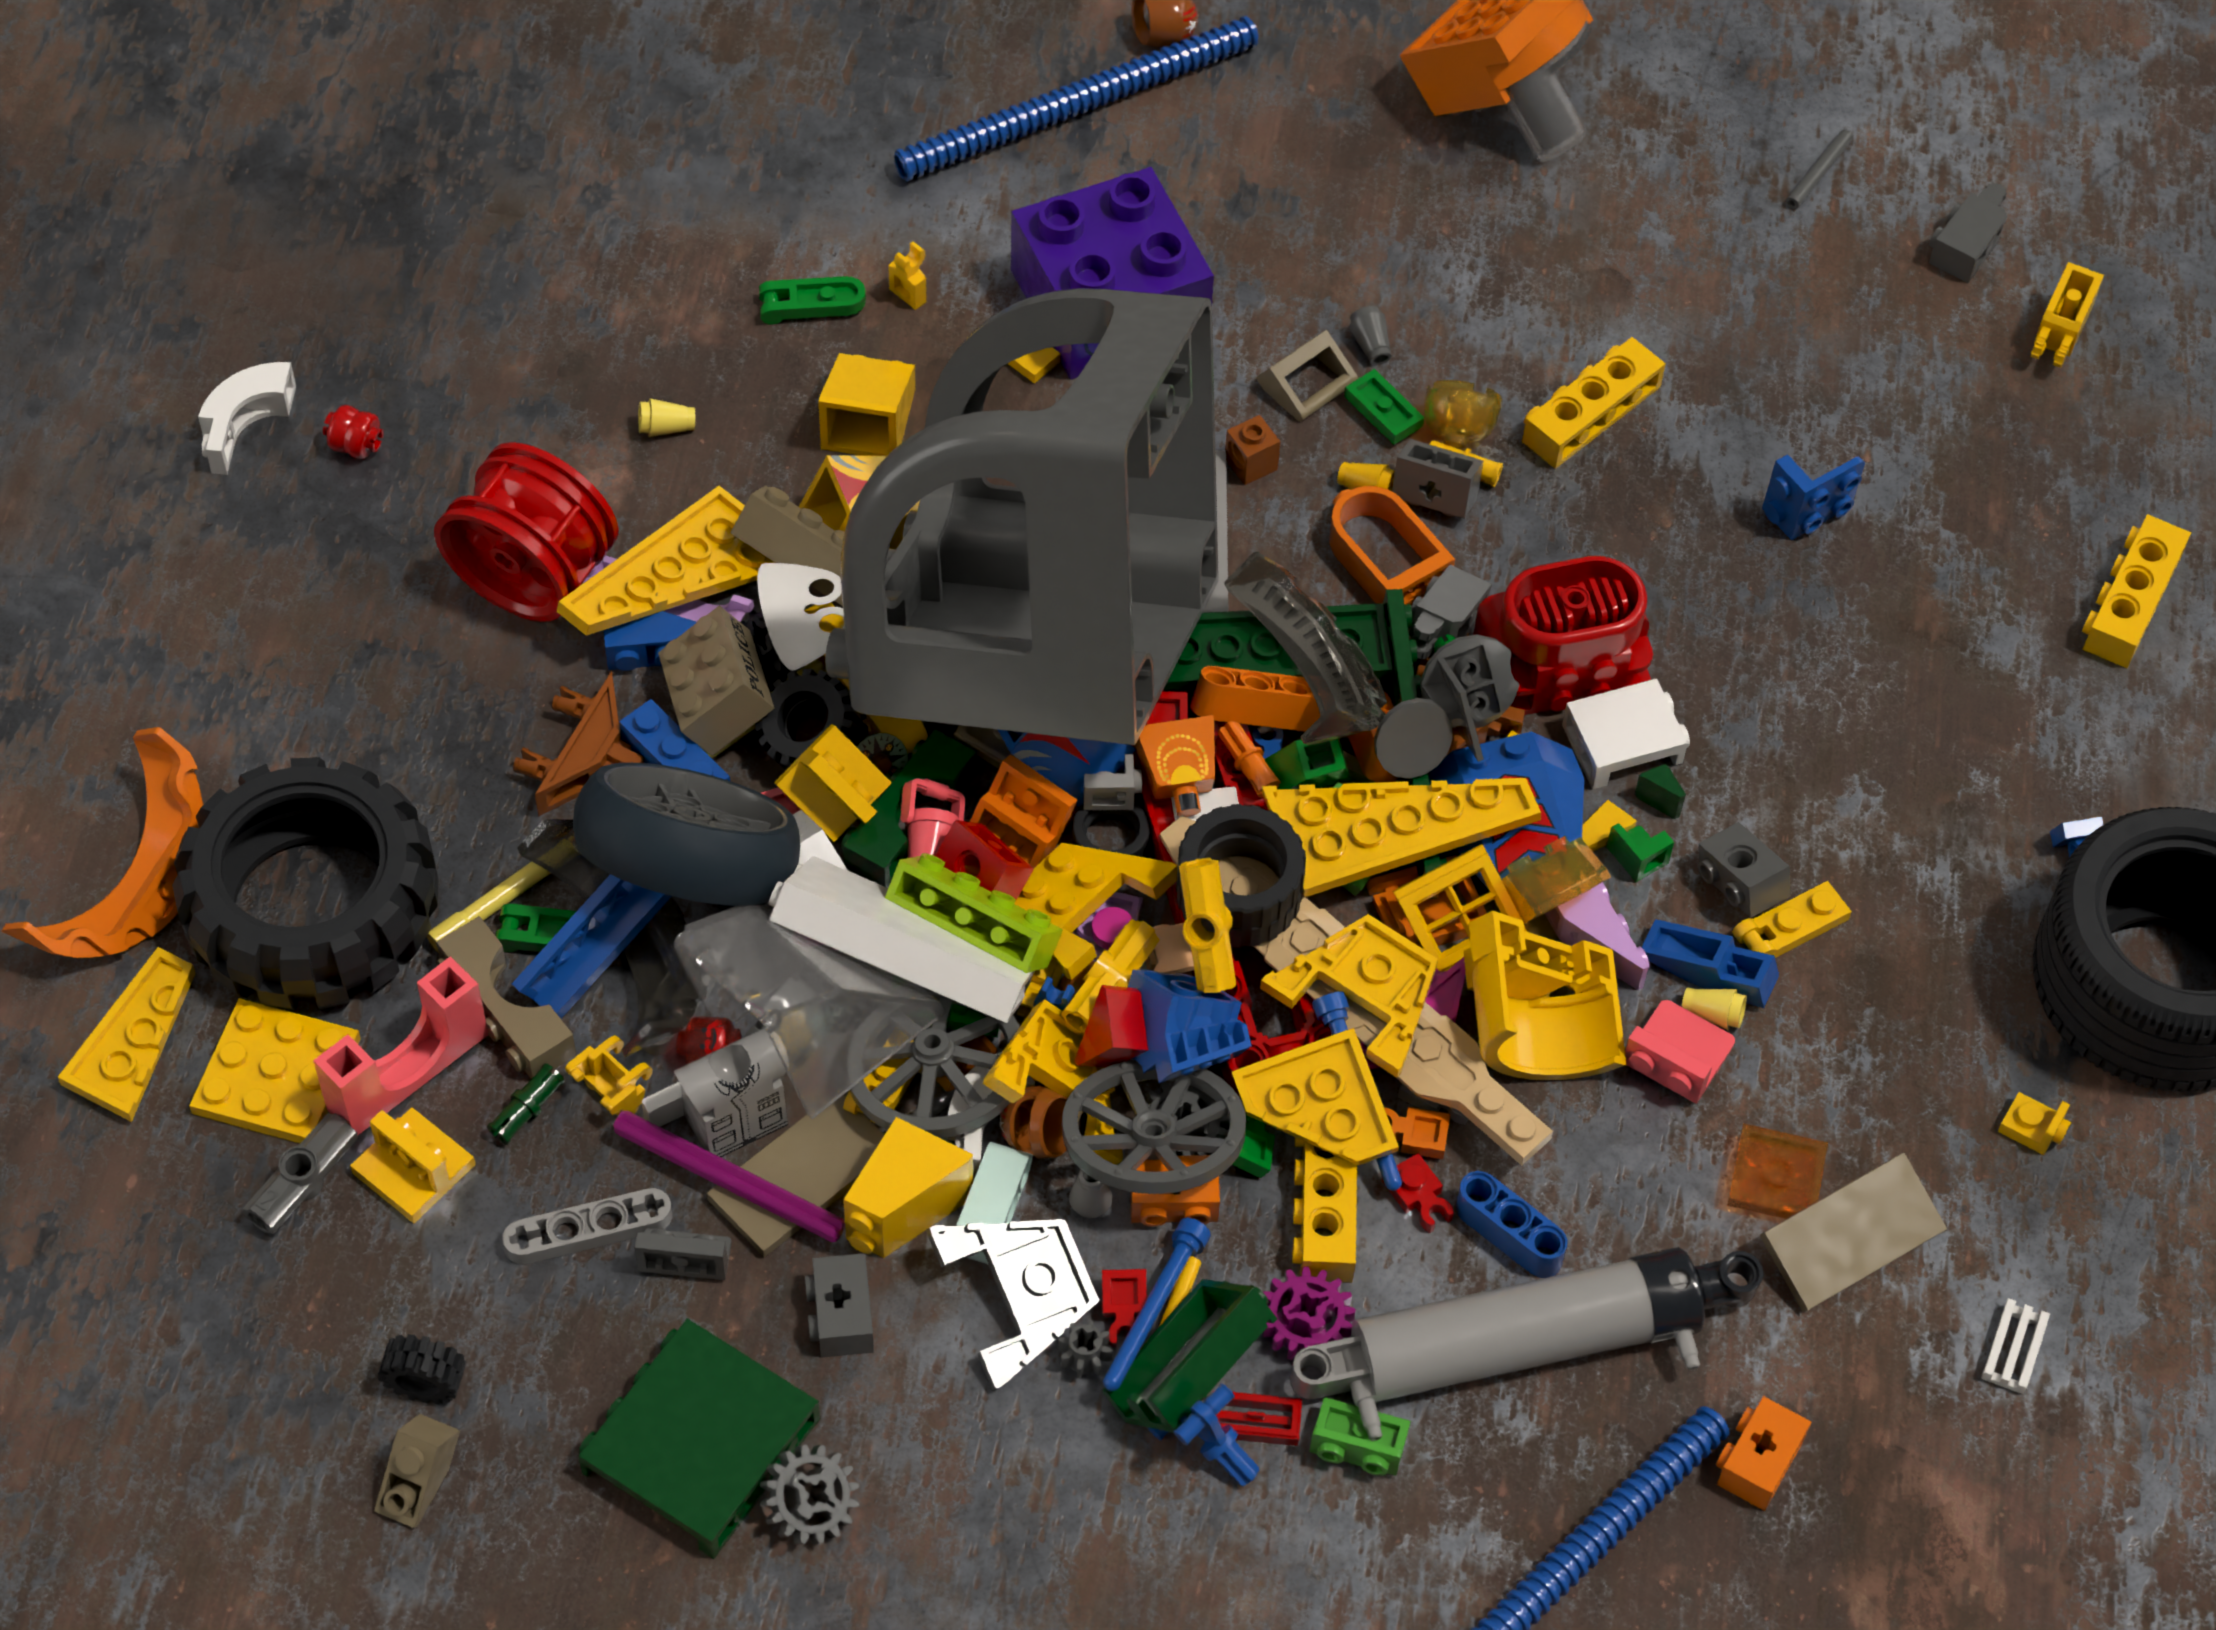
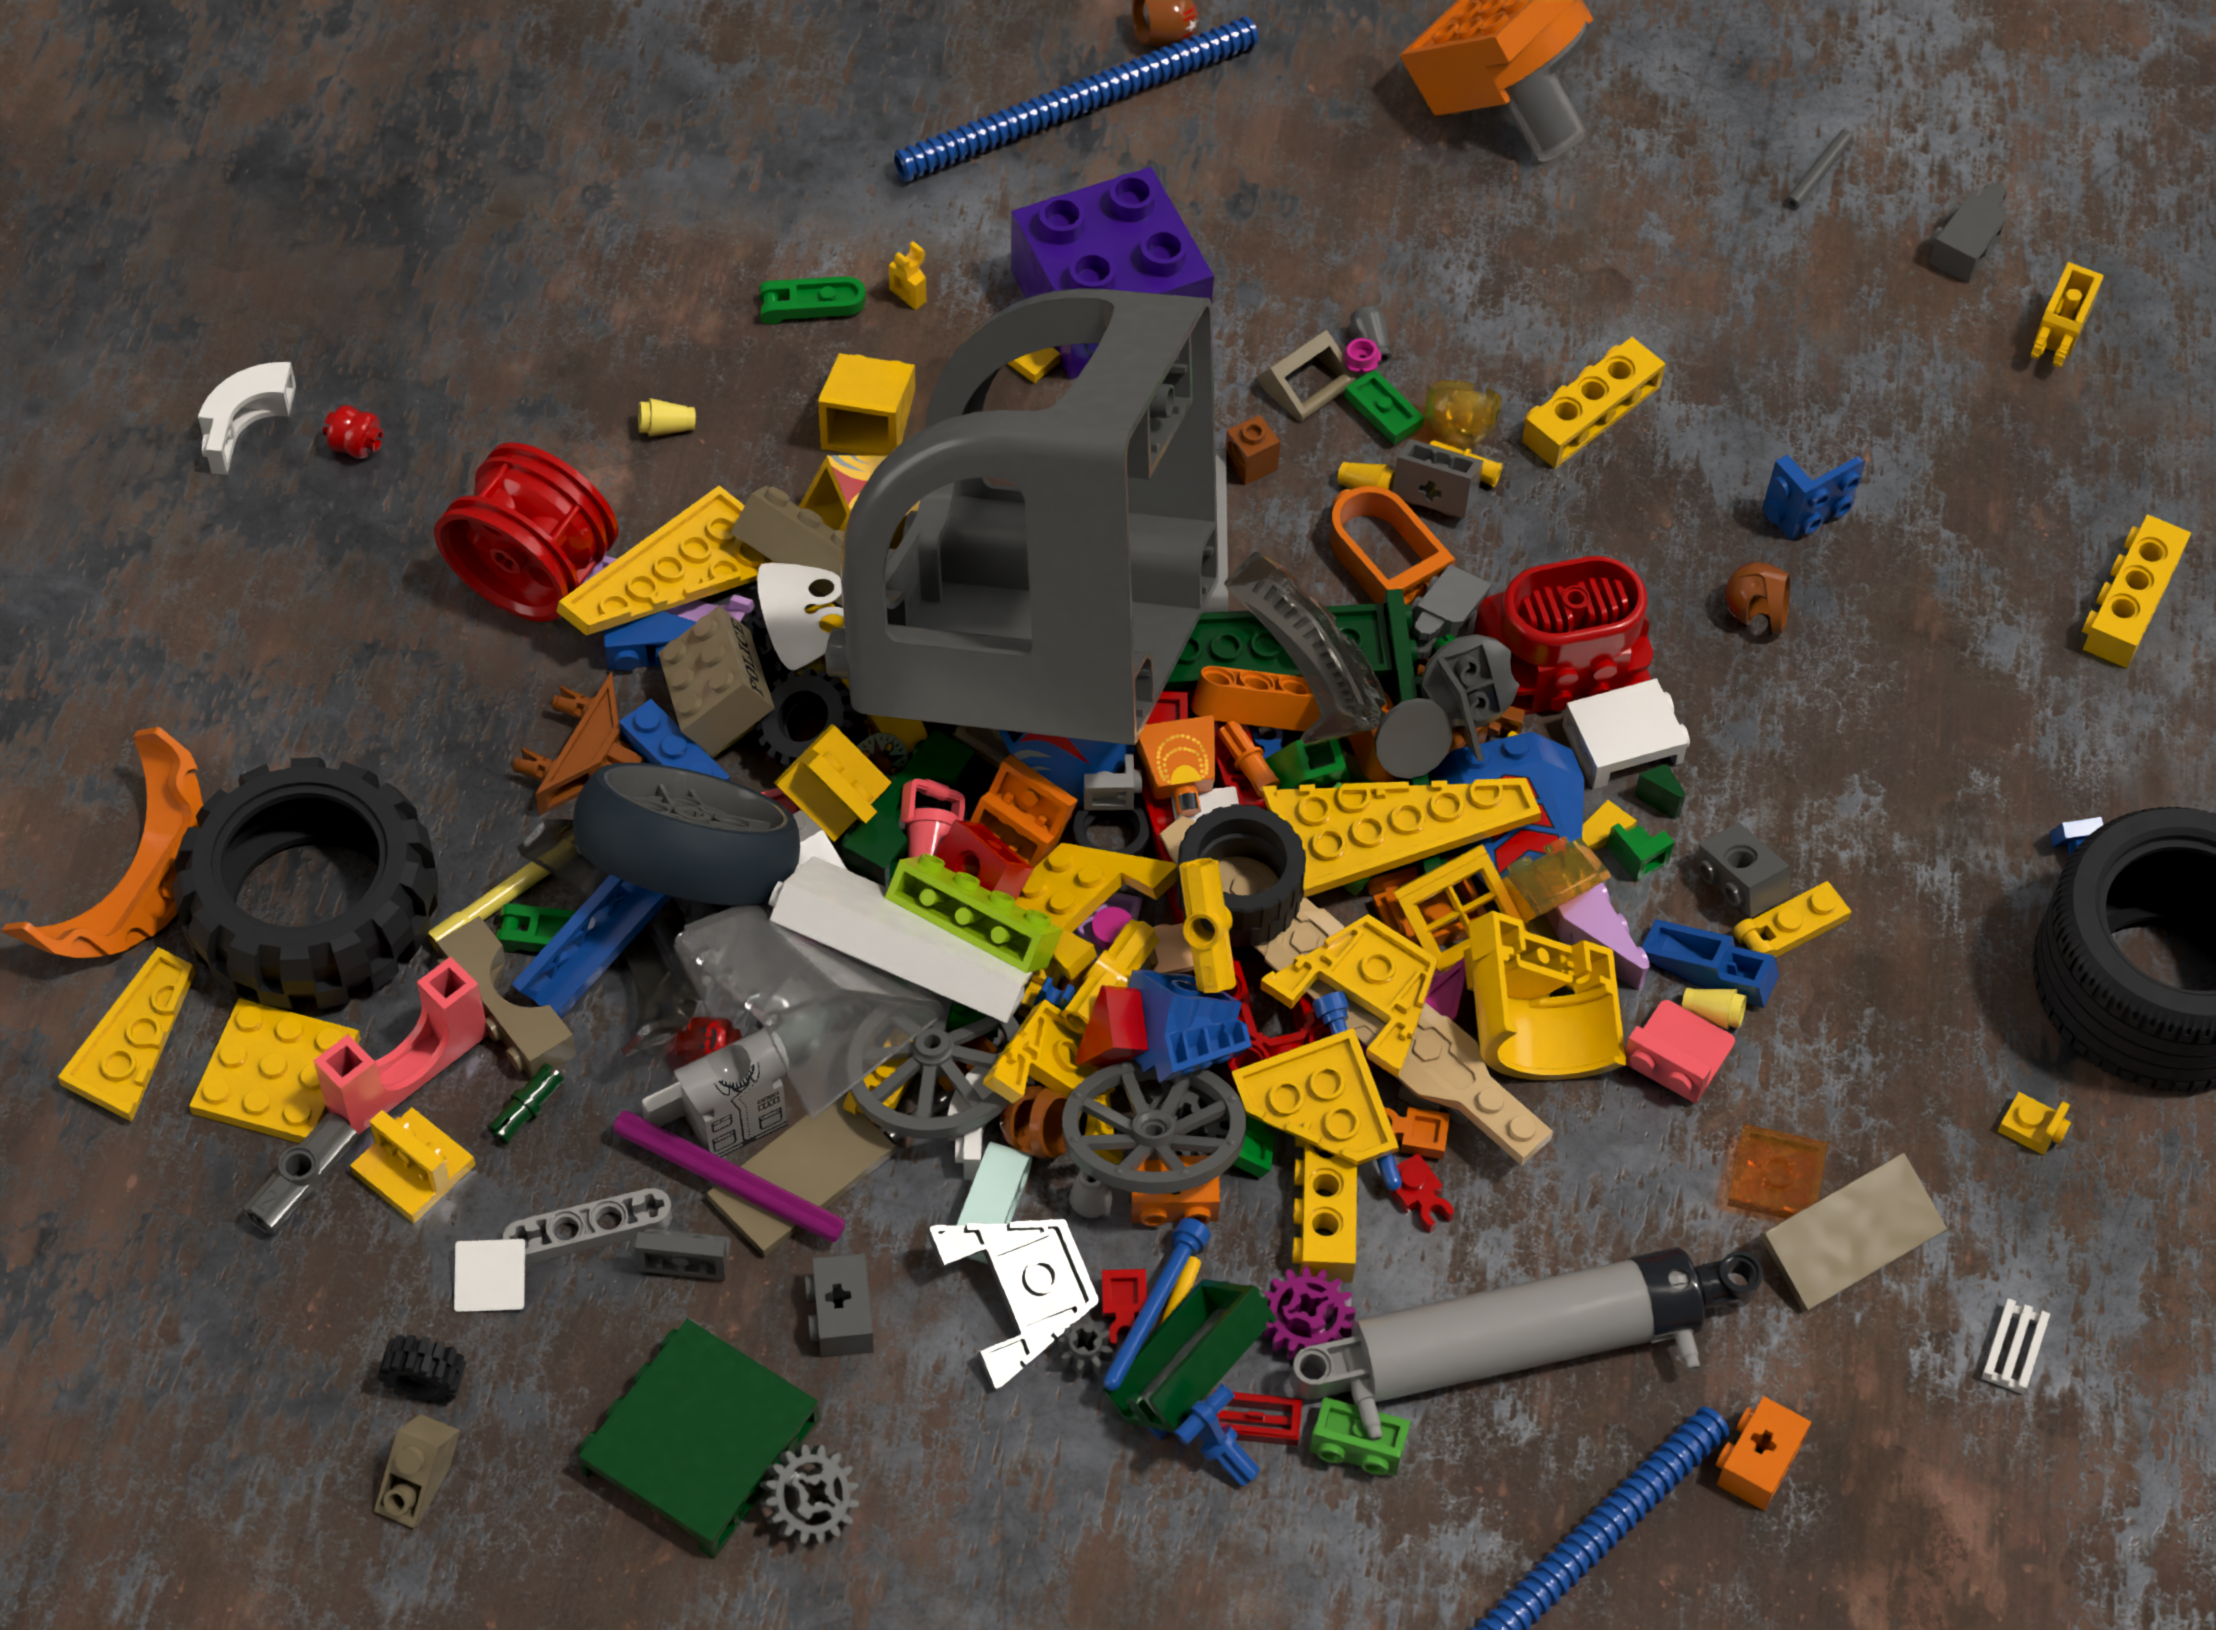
yellow piece [565,1035,653,1115] -> none
yellow slope [844,1117,973,1258] -> none
blue beam [1456,1171,1568,1278] -> none
none -> white sticker [454,1239,525,1312]
none -> dark pink plate [1344,338,1381,374]
none -> dark orange helmet [1725,561,1790,634]

